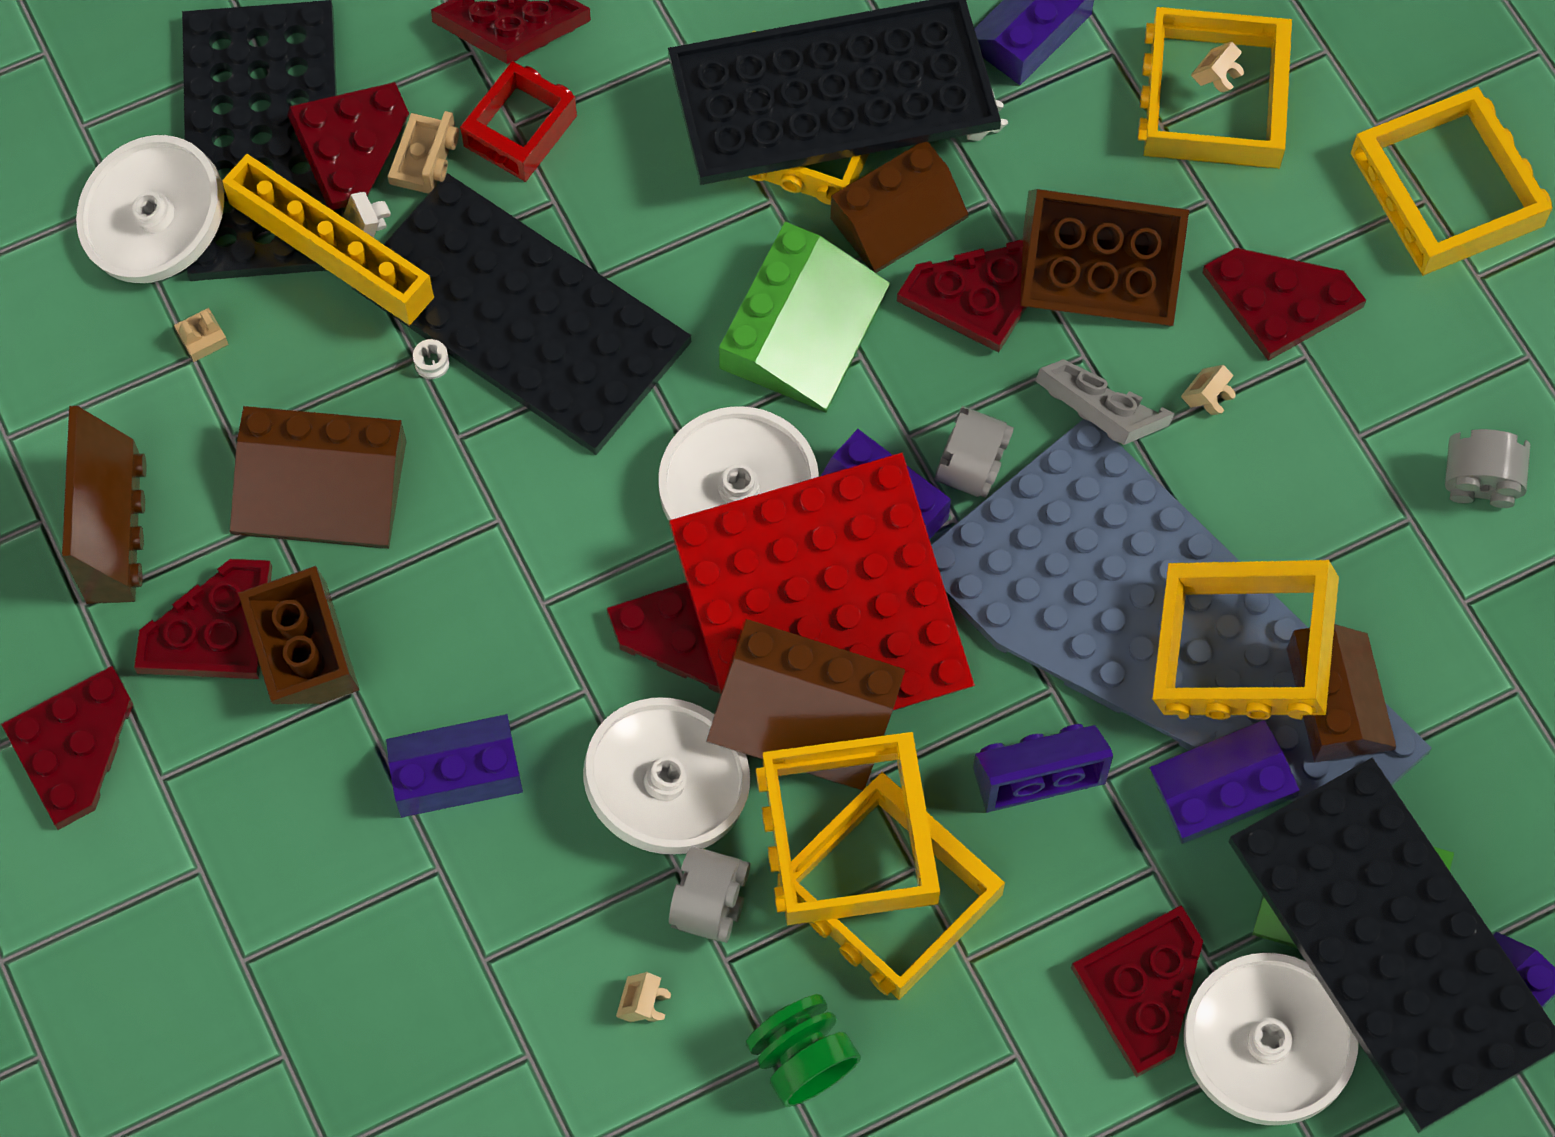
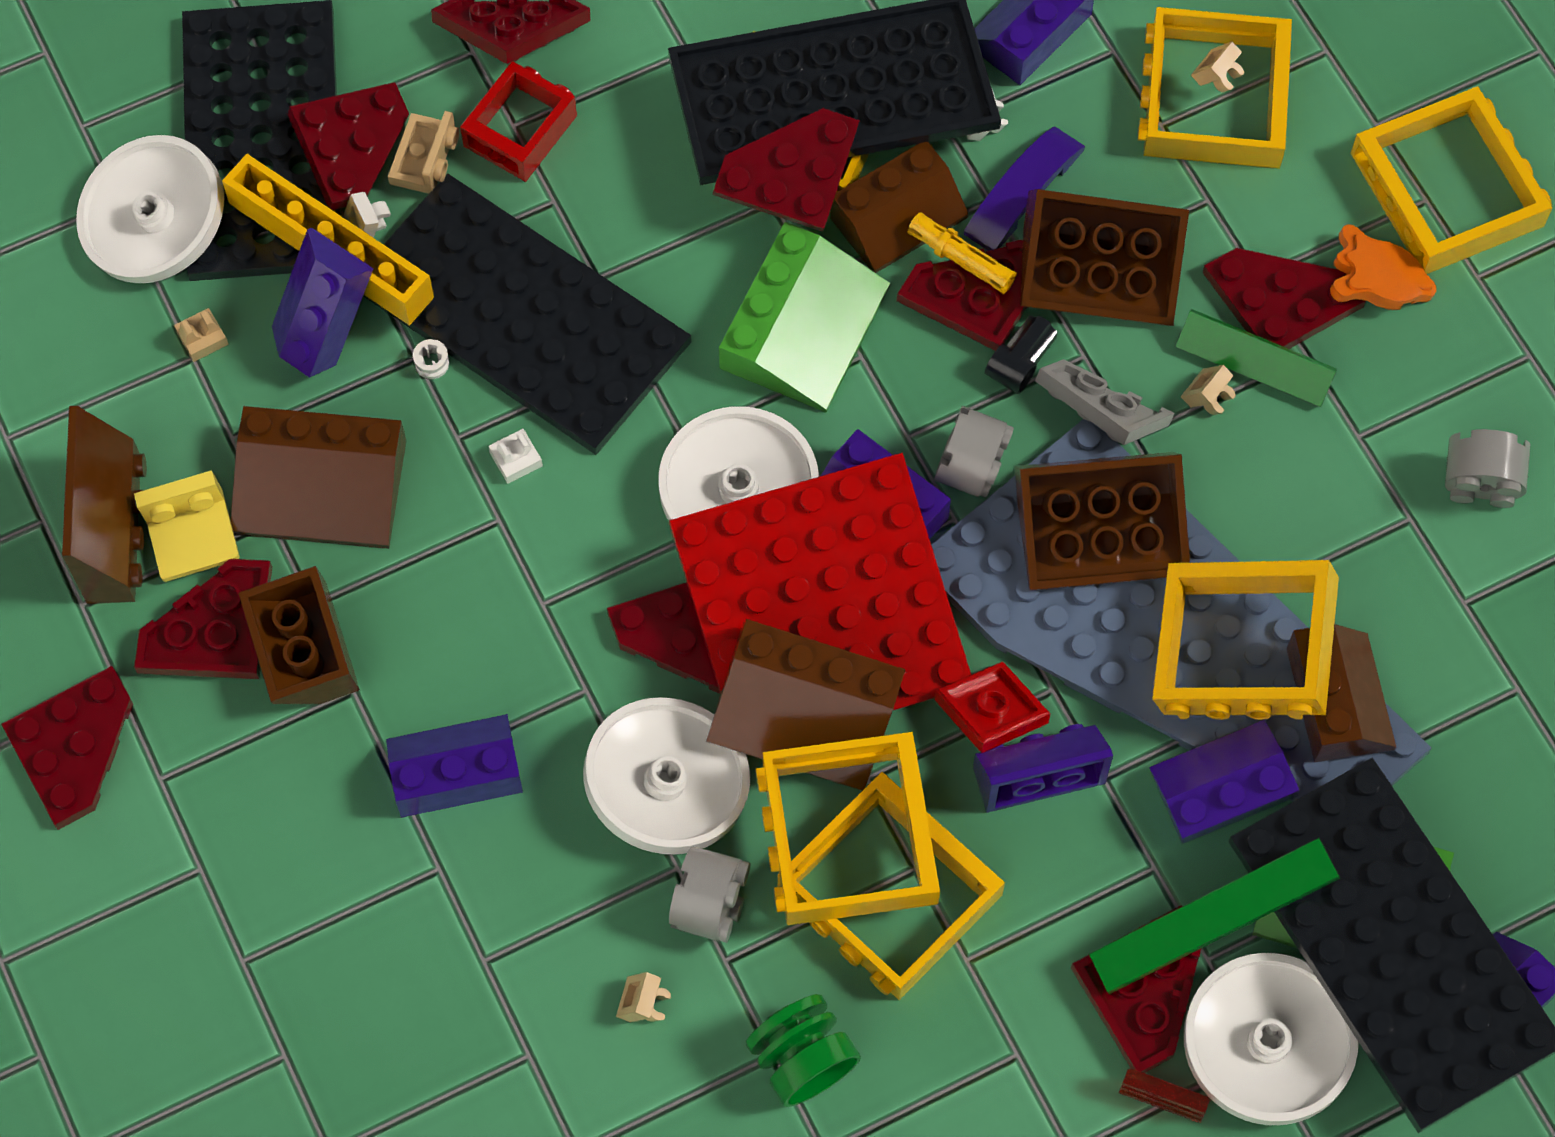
none -> light yellow bracket [134,470,240,582]
none -> dark purple slope [271,228,374,378]
none -> white tile [488,429,543,484]
none -> dark red plate [712,108,860,232]
none -> yellow pin [907,212,1017,294]
none -> red plate [935,661,1051,753]
none -> dark purple slope [964,126,1085,251]
none -> black piece [985,315,1058,394]
none -> reddish brown slope [1014,452,1190,590]
none -> green tile [1089,838,1340,994]
none -> clear red tile [1119,1068,1210,1123]
none -> green tile [1175,309,1337,407]
none -> orange tile [1330,224,1436,310]

